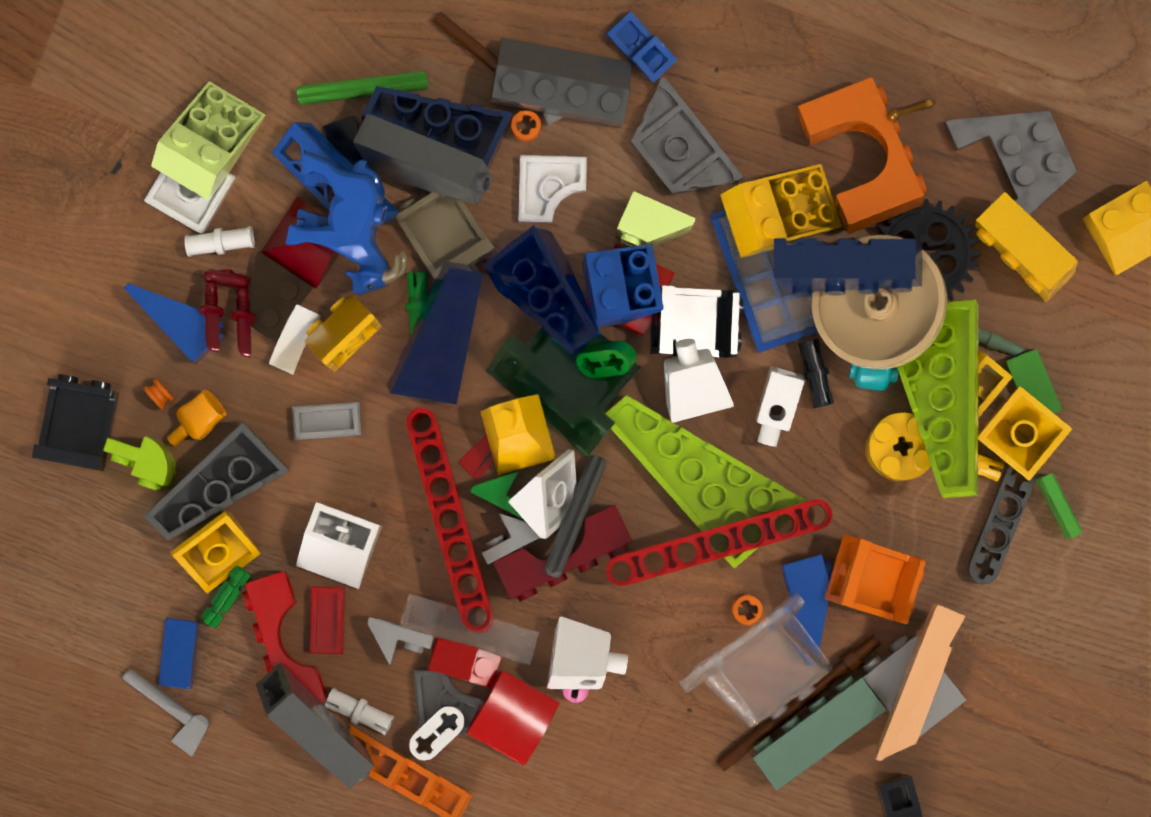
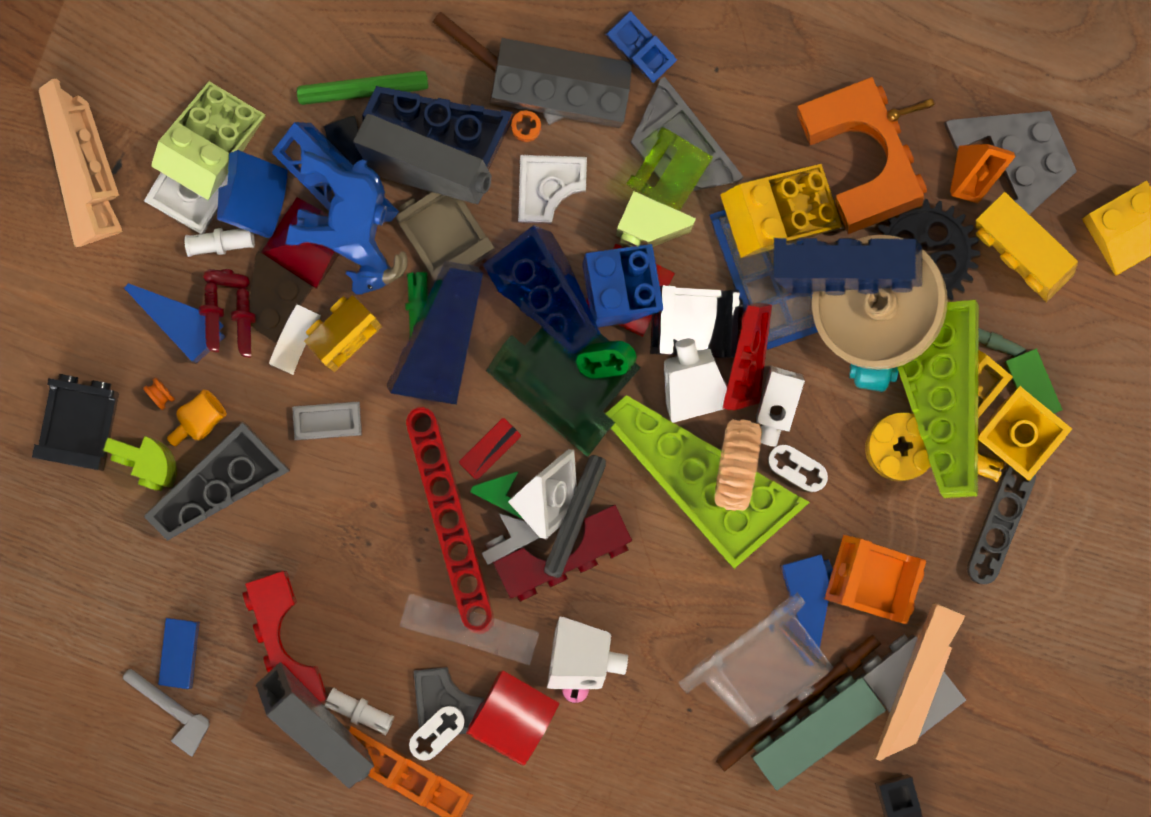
yellow slope [171,511,261,594] -> none
green axle [201,566,251,628] -> none
white slope [296,502,382,589] -> none
red tile [309,586,345,654] -> none
light grey slope [367,616,436,665] -> none
red slope [427,637,502,688] -> none
yellow slope [480,394,556,476] -> none
red beam [606,499,833,586] -> none
orange bush [732,594,763,625] -> none
black pin [798,338,834,409] -> none
bright green tile [1036,473,1082,539] -> none
none -> light nougat wedge [39,79,122,247]
none -> blue slope [217,150,288,238]
none -> clear neon green plate [626,127,713,211]
none -> light nougat gear [714,419,762,511]
none -> red wing [722,303,772,411]
none -> white beam [768,445,828,492]
none -> orange slope [950,144,1016,204]

